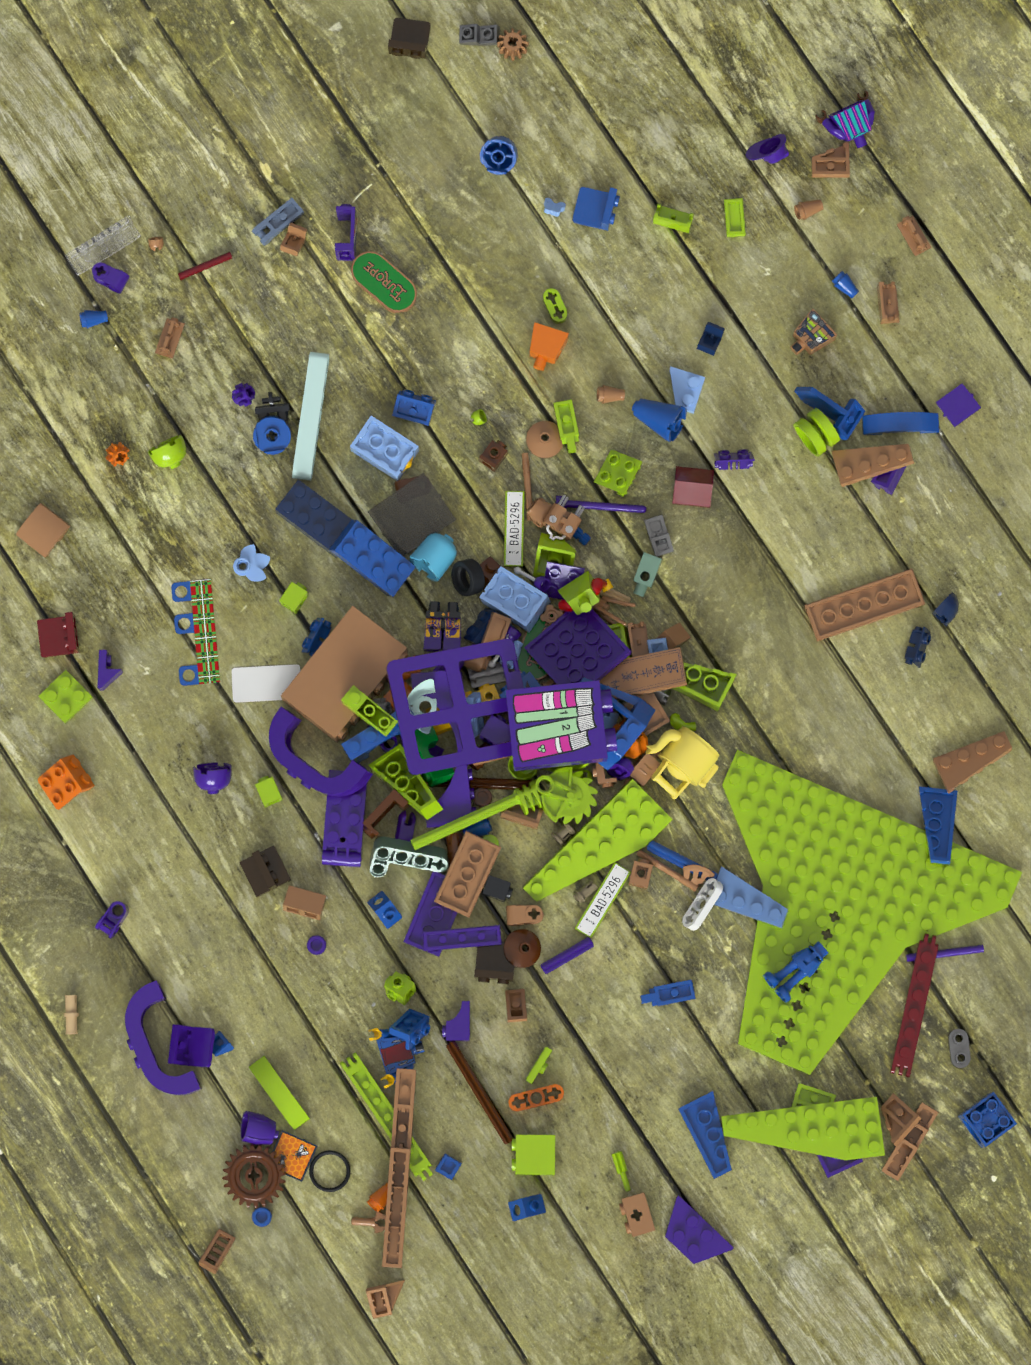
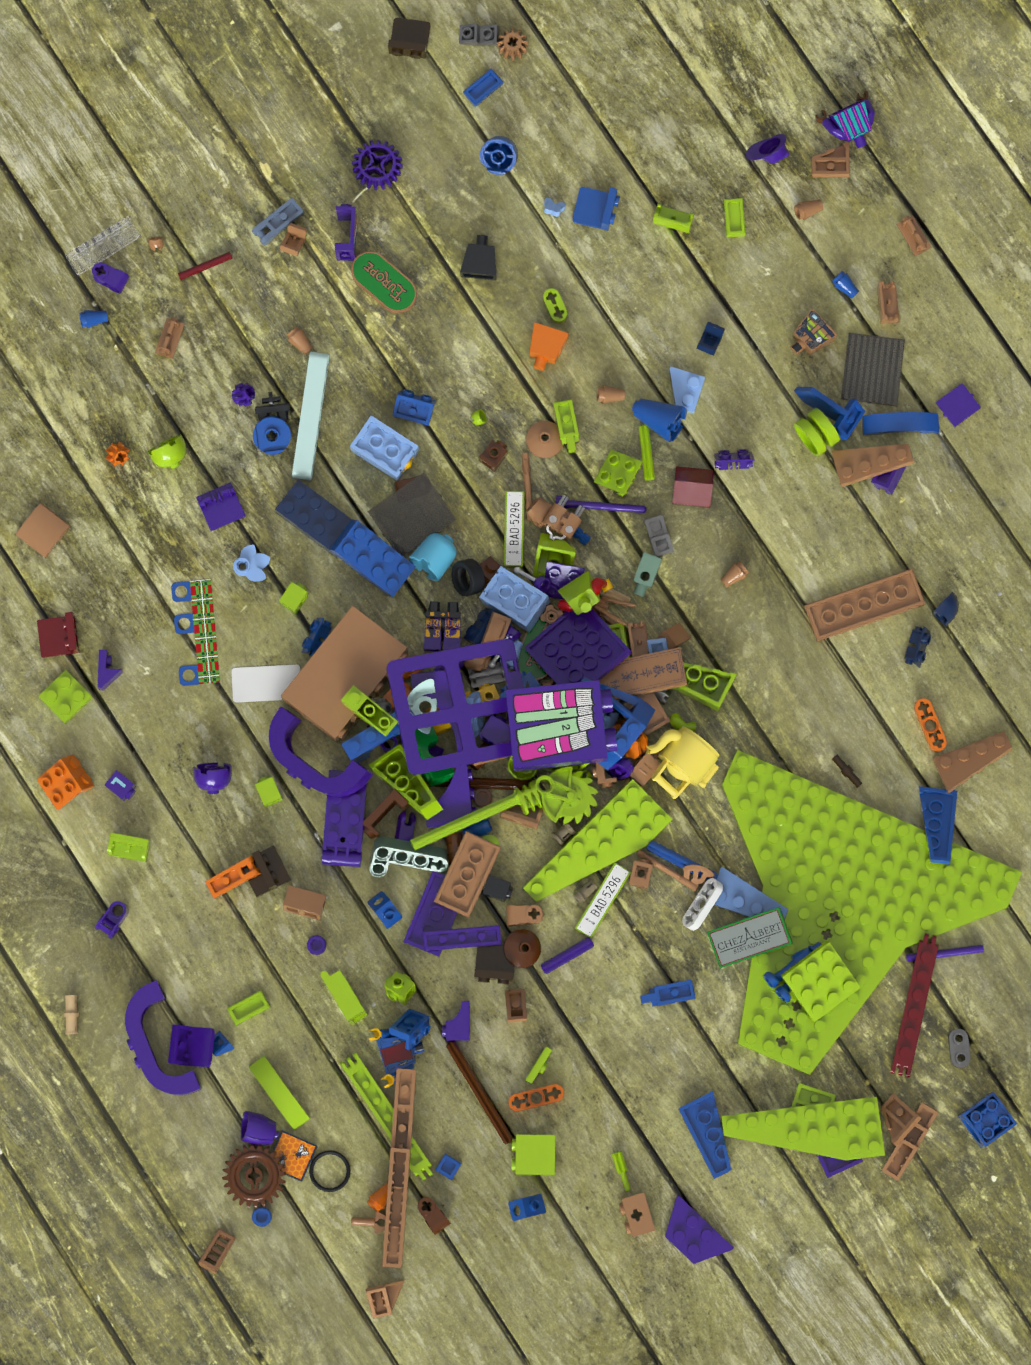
none -> dark purple brick [105,770,136,801]
none -> lime hinge [107,833,150,862]
none -> dark purple hinge [196,482,246,531]
none -> orange plate [205,856,261,899]
none -> lime tile [227,990,270,1026]
none -> medium nougat cone [286,326,313,355]
none -> lime hinge [320,970,368,1026]
none -> dark purple gear [352,140,403,190]
none -> reddish brown piece [418,1197,451,1235]
none -> black torso [460,235,497,280]
none -> blue tile [463,68,503,107]
none -> lime axle [639,425,655,481]
none -> light grey tile [707,906,793,969]
none -> medium nougat cone [721,561,749,588]
none -> lime plate [781,941,861,1022]
none -> dark brown bar [832,754,863,788]
none -> clear smoke piece [841,333,905,406]
none -> orange beam [914,698,947,752]

